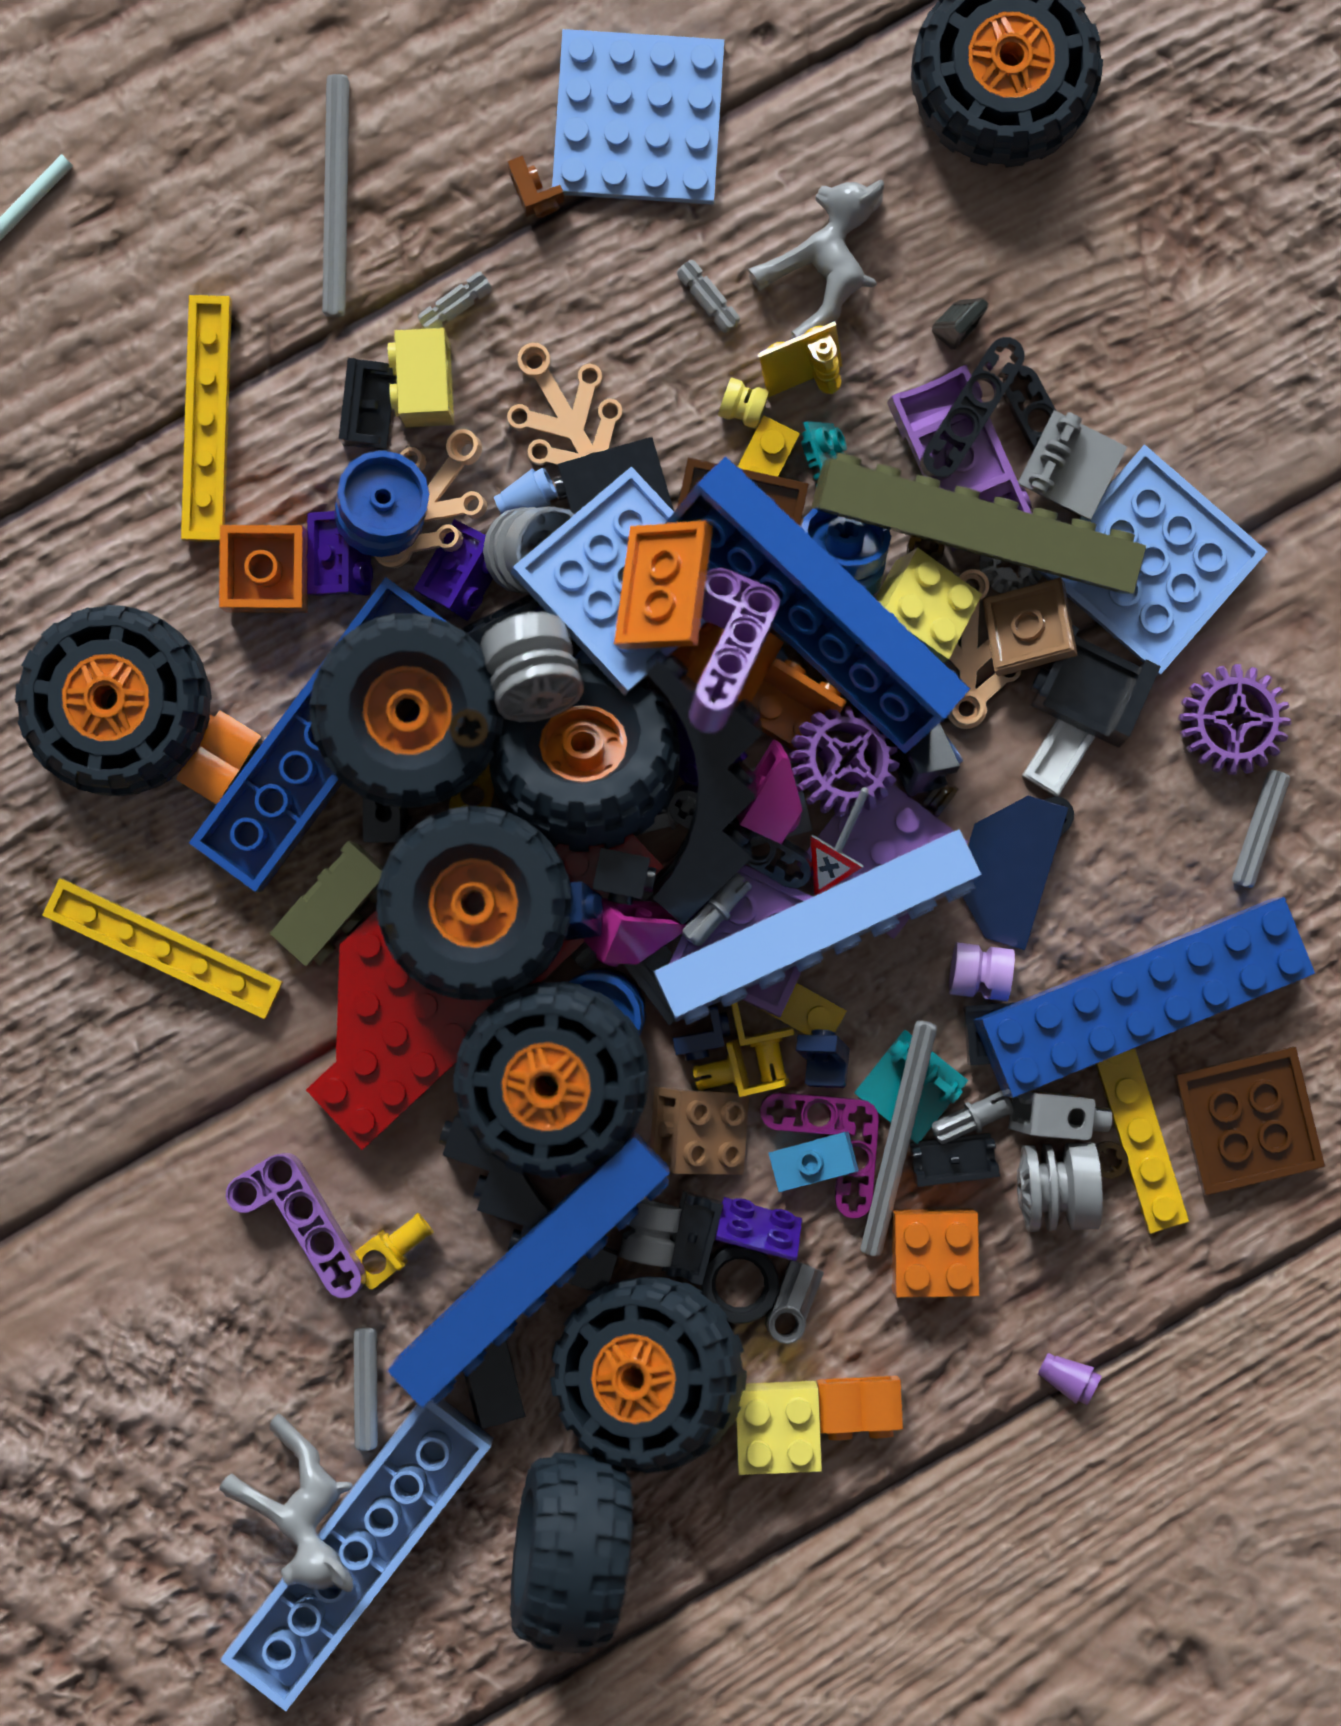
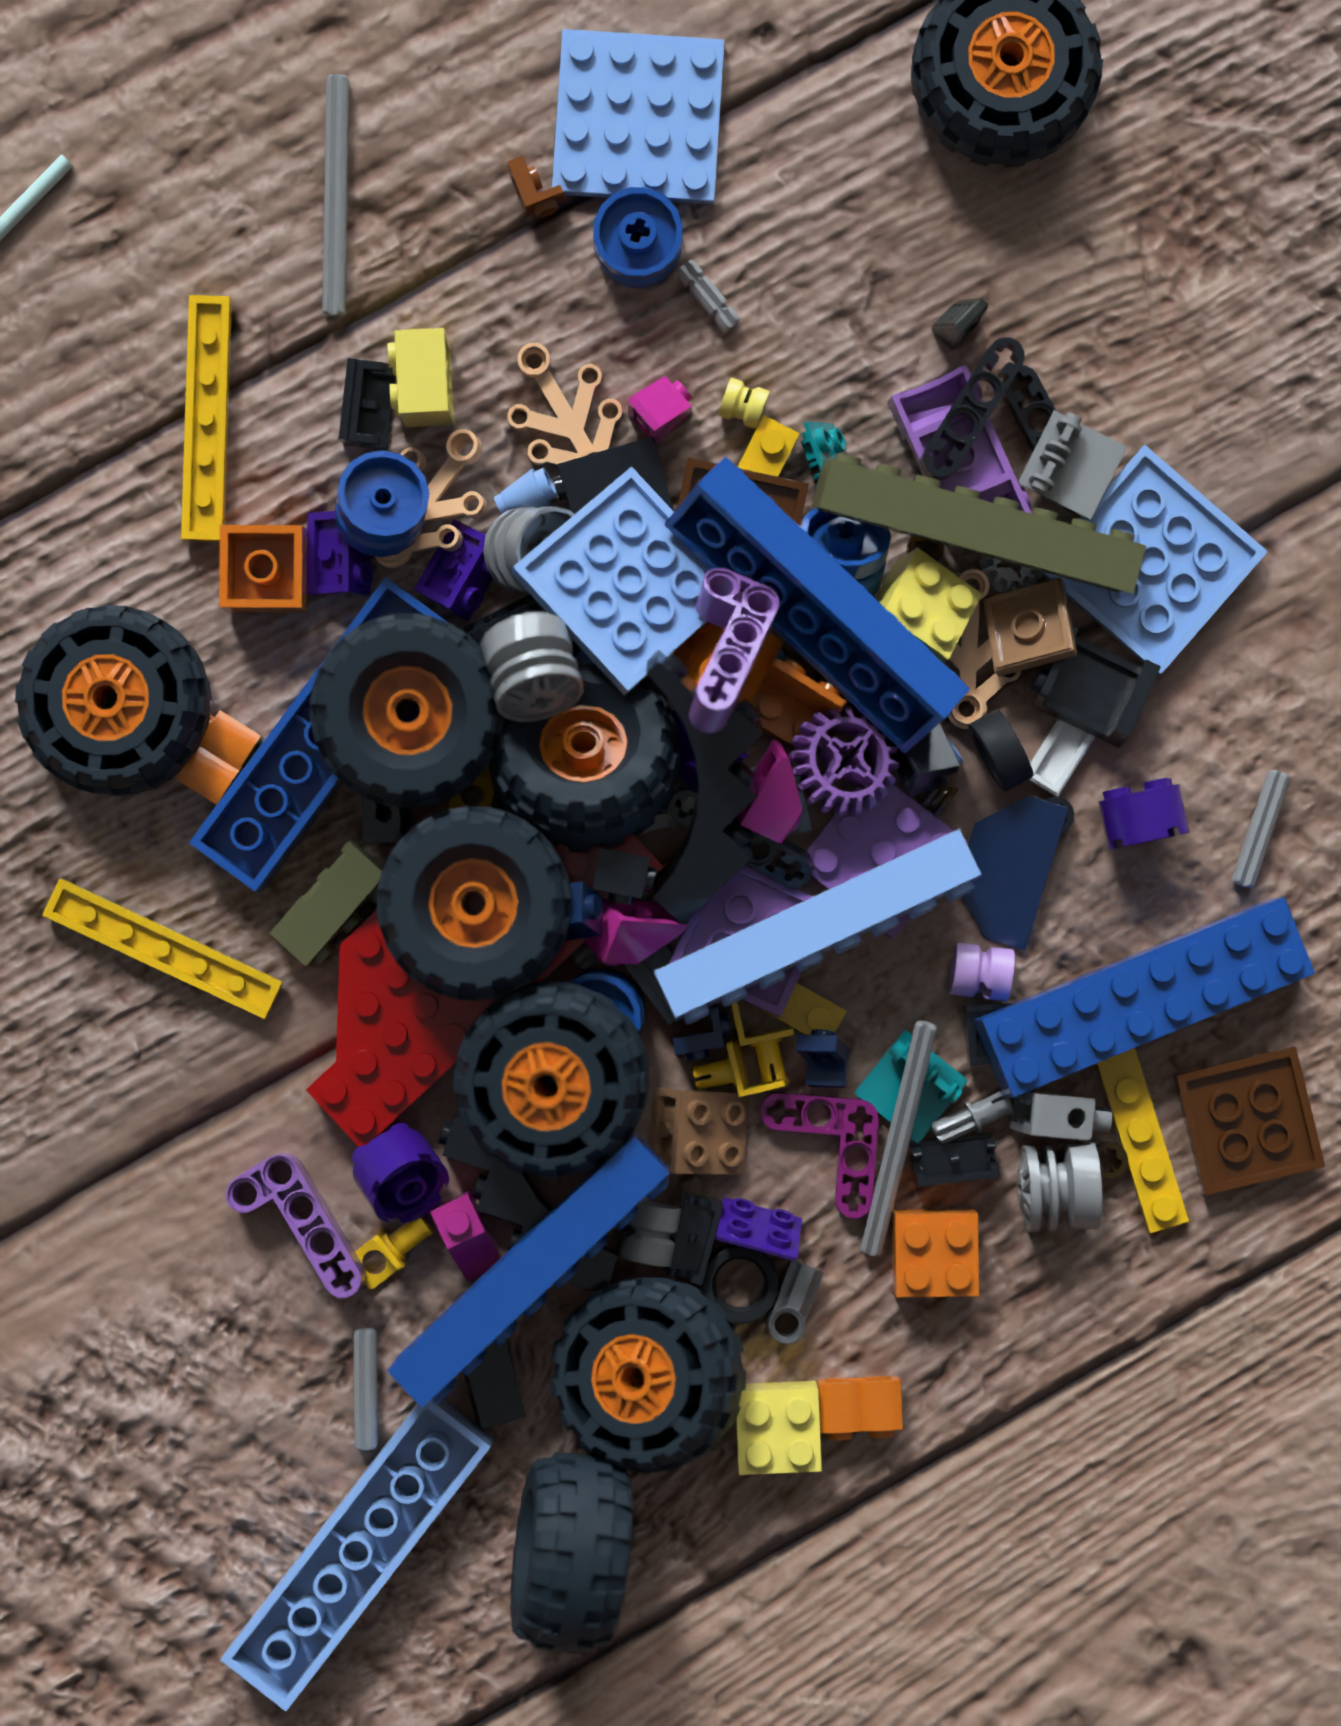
light grey animal [219,1413,353,1592] -> none
light grey axle [418,272,492,329] -> none
dark brown bush [449,709,488,747] -> none
orange plate [614,521,713,650] -> none
light grey axle [682,873,752,946] -> none
light grey animal [748,179,884,339] -> none
yellow hinge [758,322,843,397] -> none
dark azure plate [769,1131,859,1192] -> none
piece [810,787,869,897] -> none
medium lavender cone [1037,1353,1102,1405] -> none
medium lavender gear [1178,664,1291,775] -> none
none -> dark purple brick [352,1123,449,1223]
none -> dark pink slope [430,1190,502,1282]
none -> blue wheel [593,187,683,289]
none -> dark pink slope [627,376,693,445]
none -> black tyre [968,709,1034,792]
none -> dark purple brick [1098,778,1190,850]

